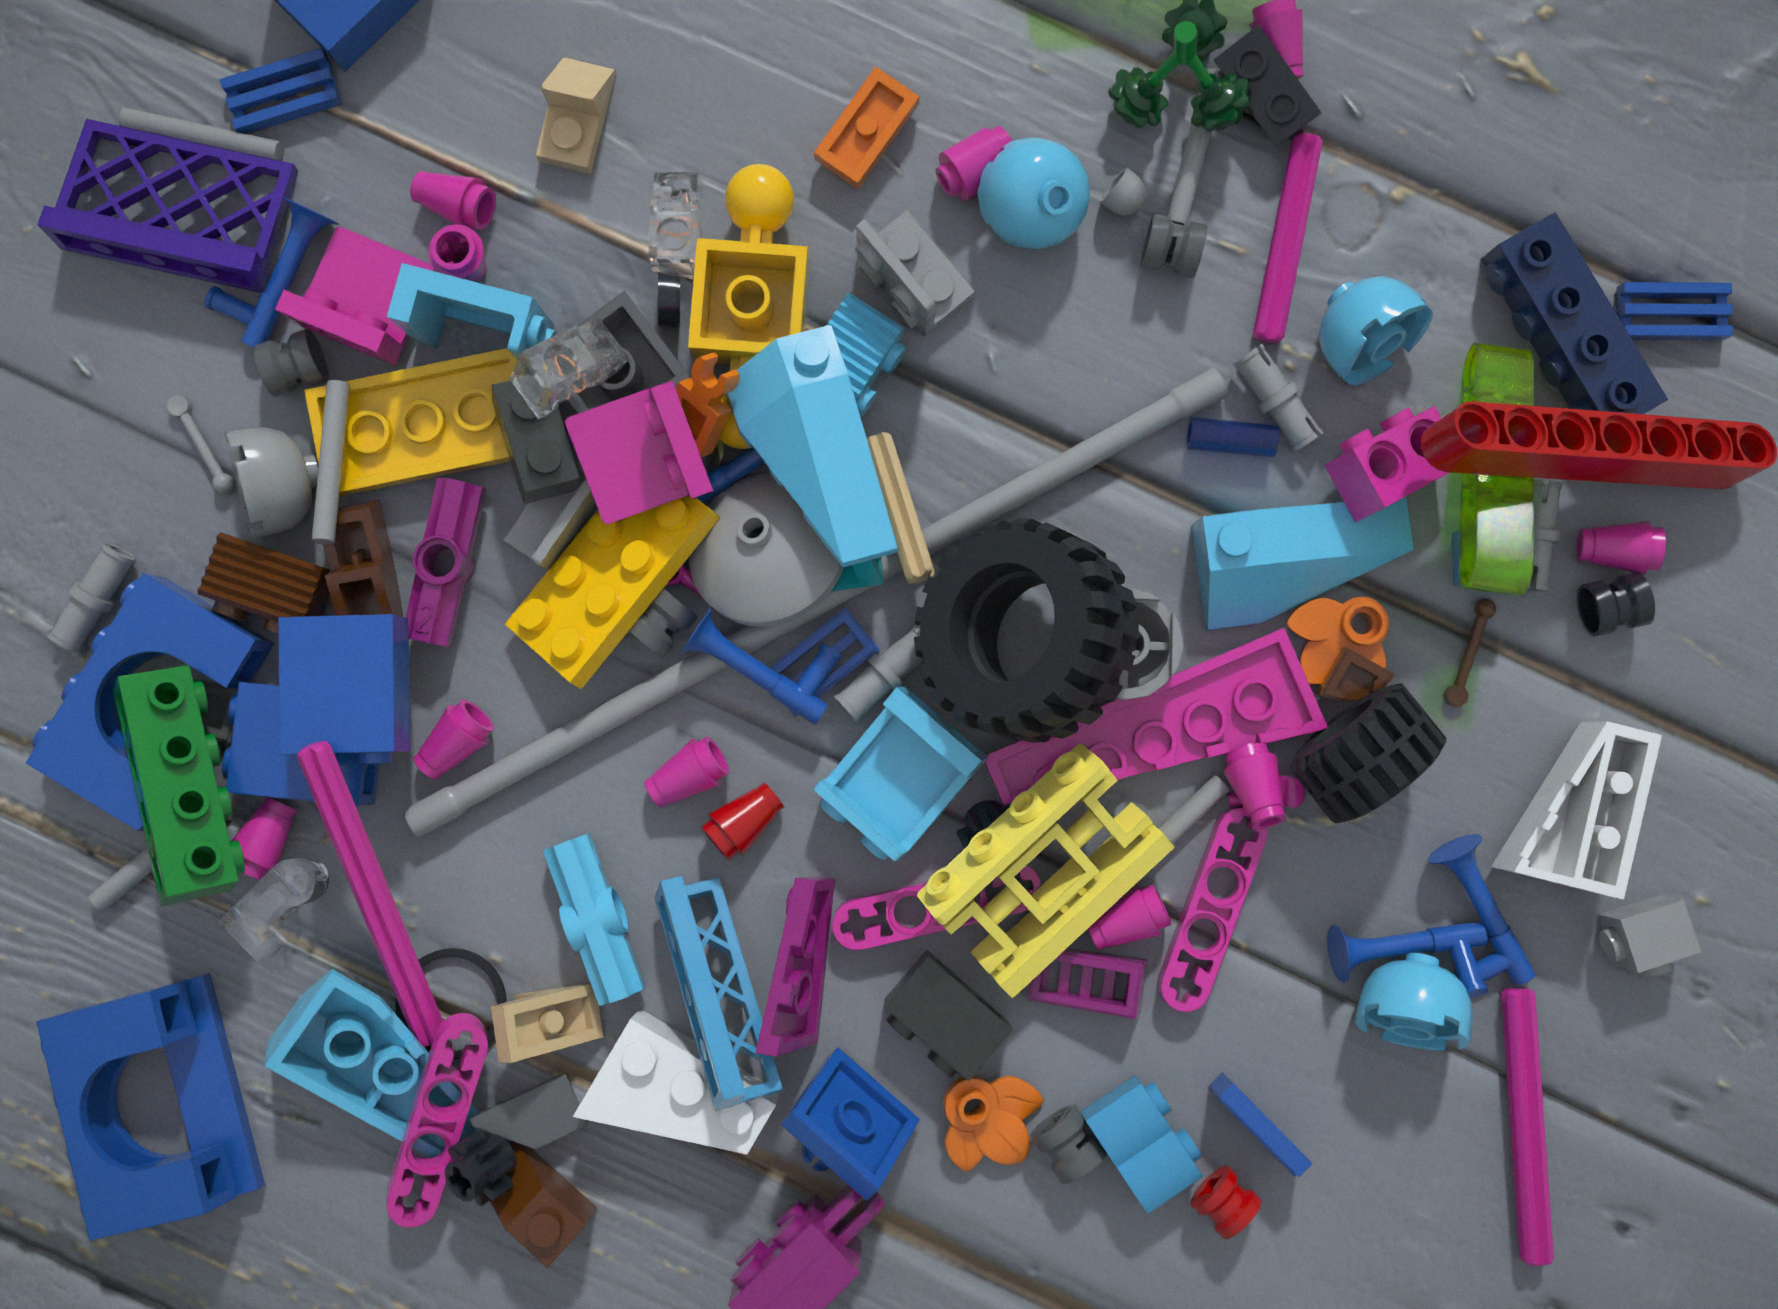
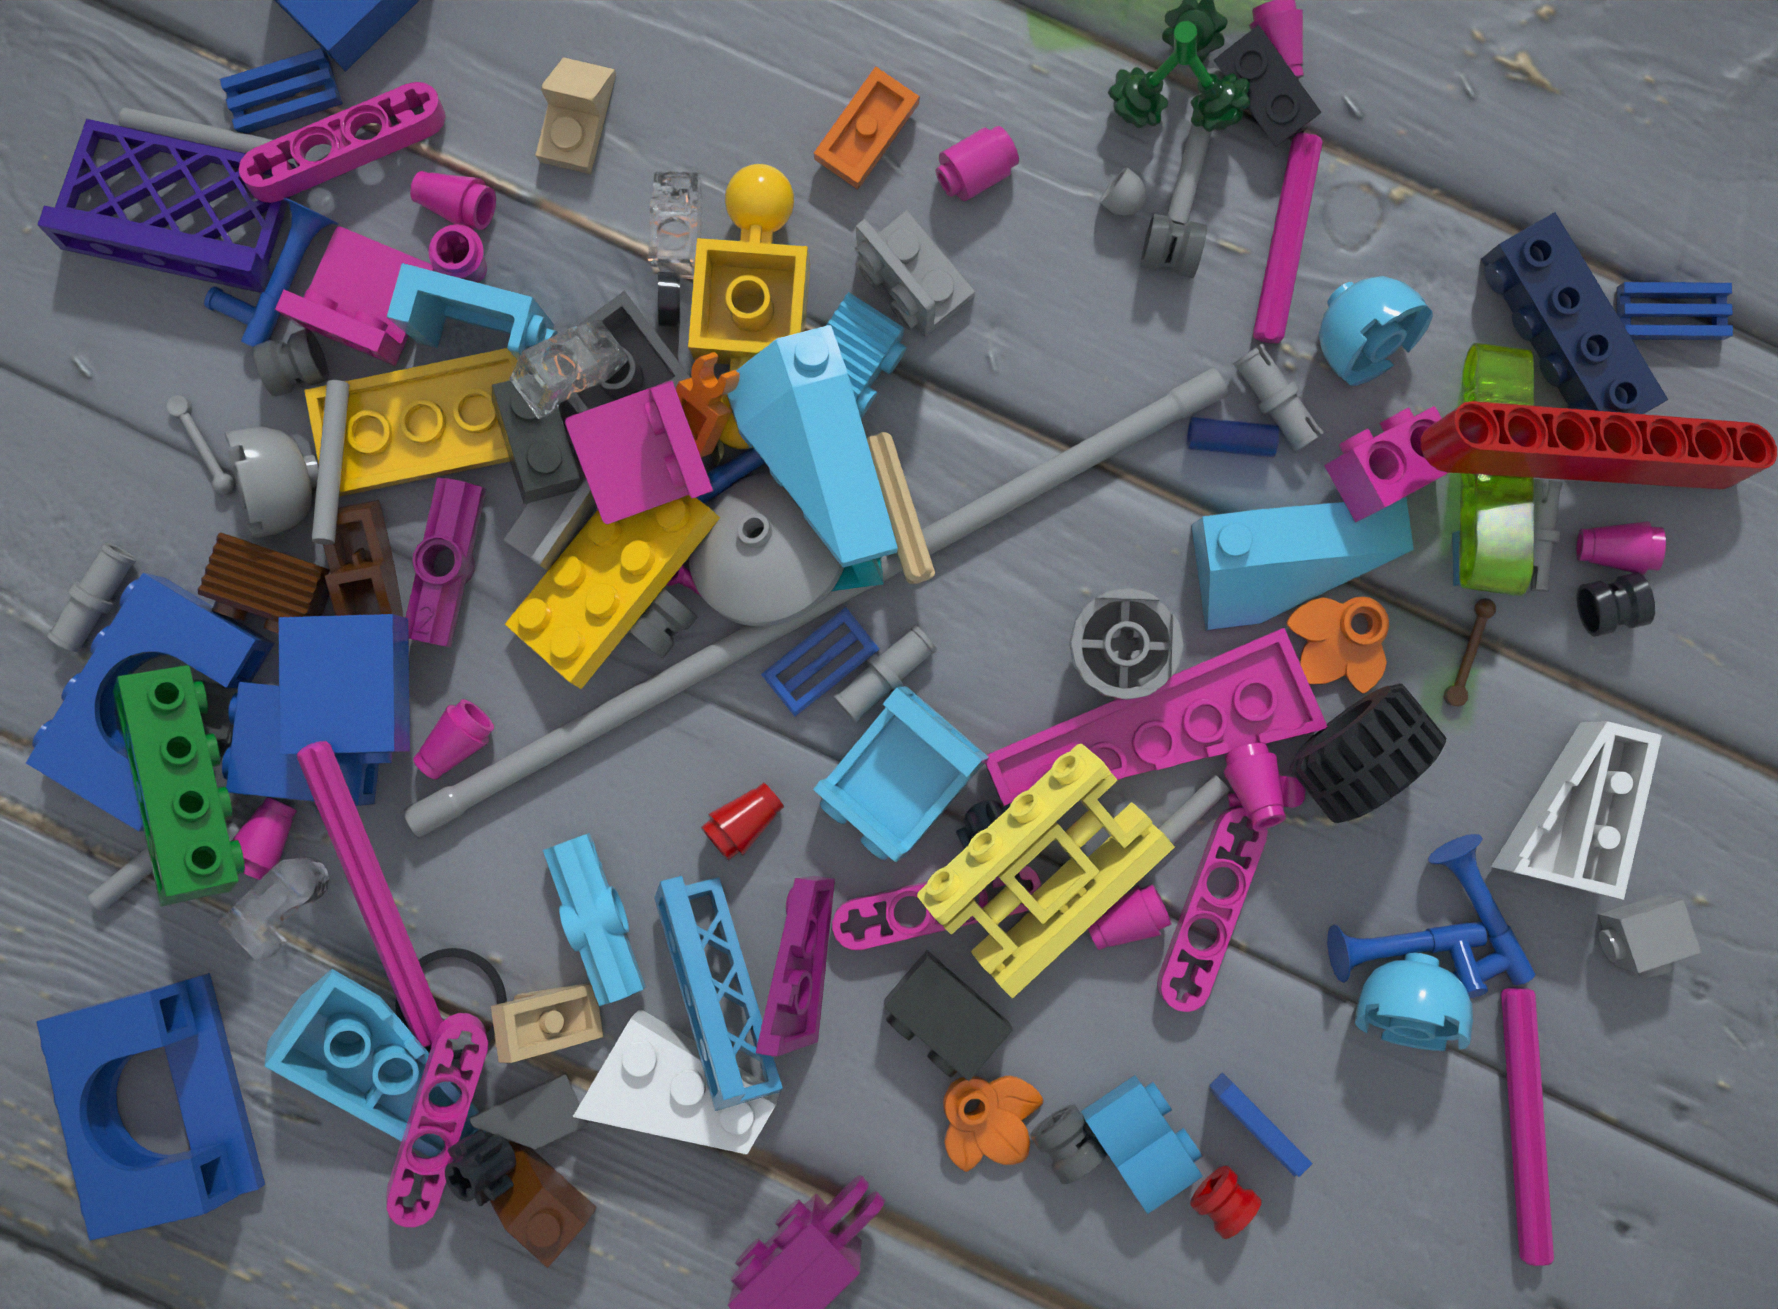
dark pink cone [644,736,730,808] -> none
blue piece [680,607,842,725] -> none
blue tile [780,1047,920,1201] -> none
black tyre [914,518,1139,743] -> none
medium azure cylinder [978,137,1091,250] -> none
magenta slope [1027,948,1147,1019] -> none
reddish brown tile [1316,647,1395,702] -> none
none -> dark pink beam [239,82,446,203]

